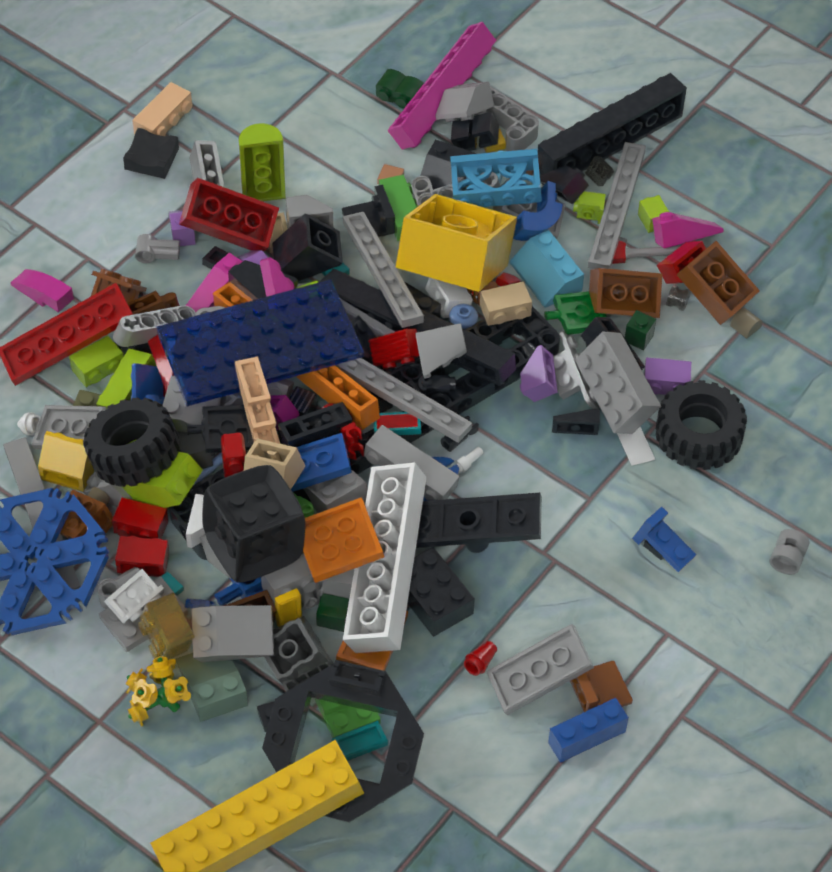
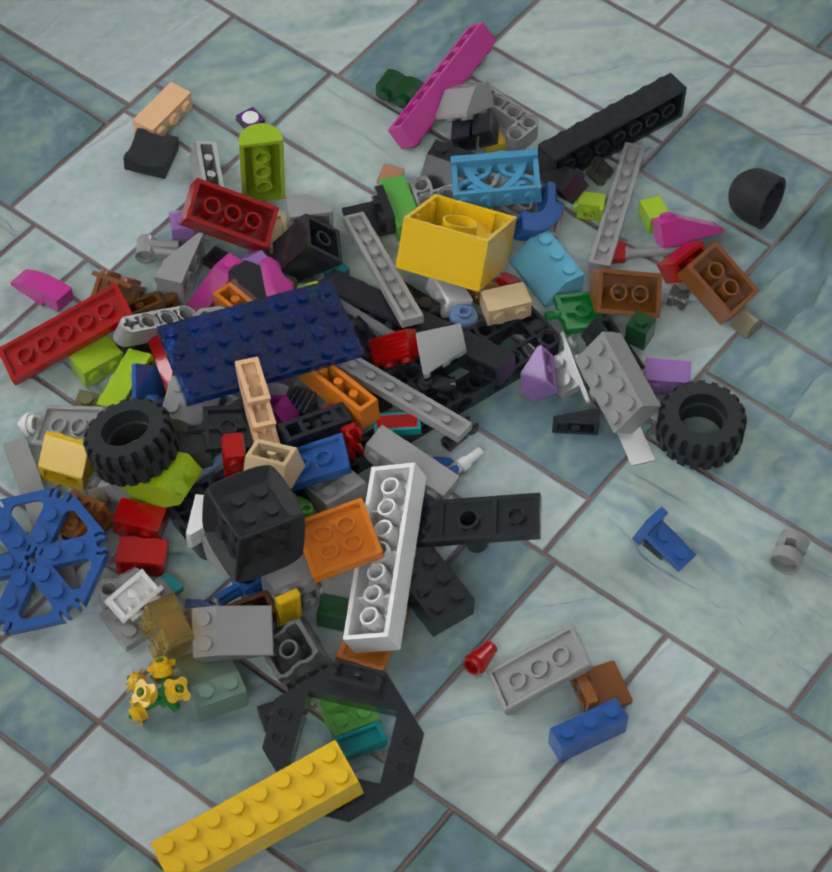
none -> light grey slope [154,232,205,306]
none -> tile [236,107,265,129]
none -> black piece [728,168,786,229]

